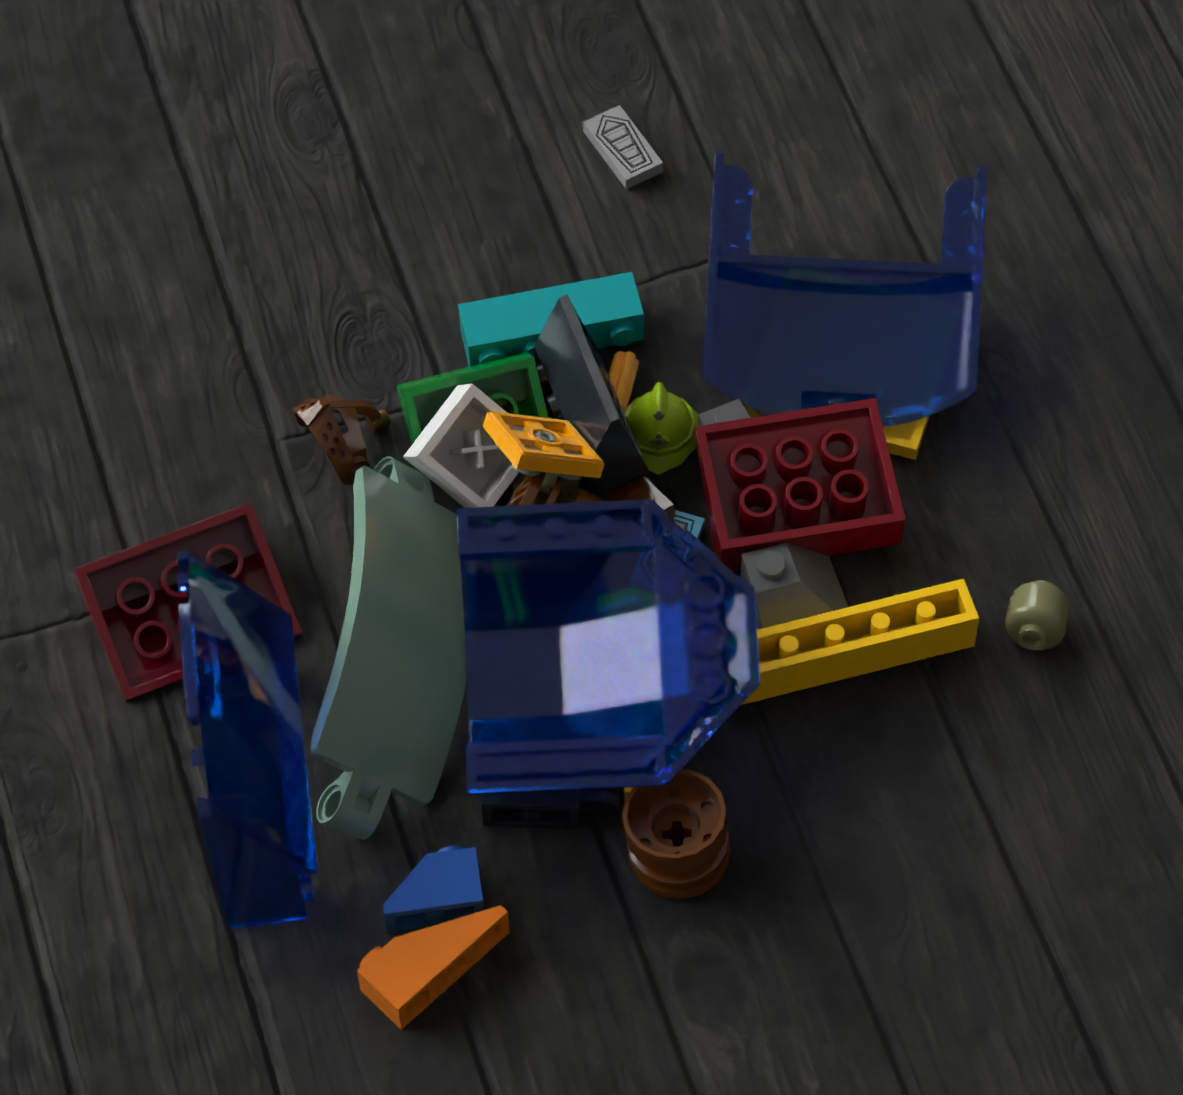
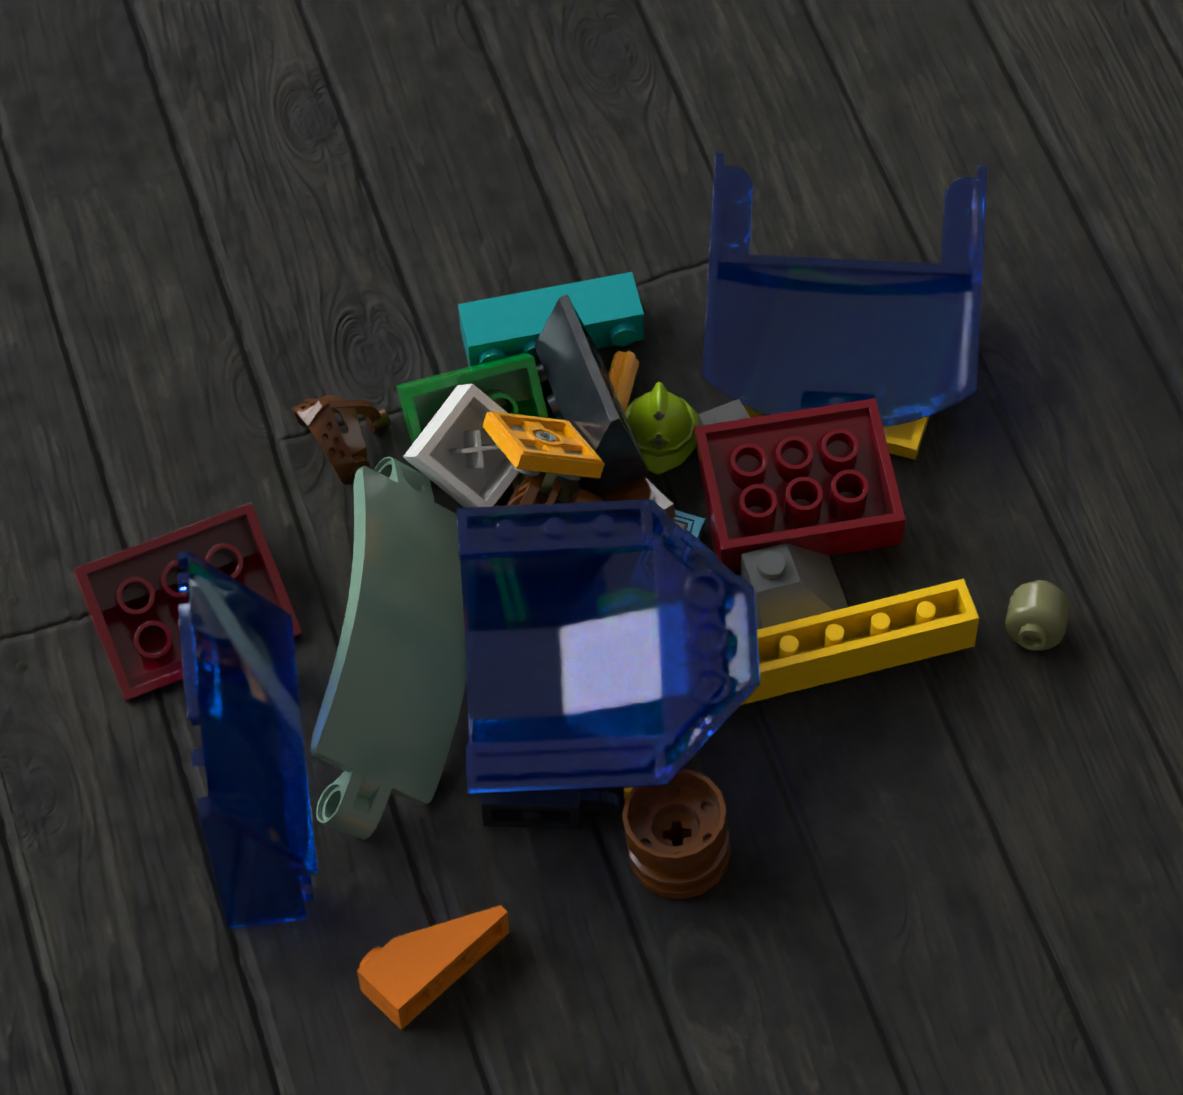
blue slope [383,846,484,935] -> none
light grey tile [583,105,663,189] -> none

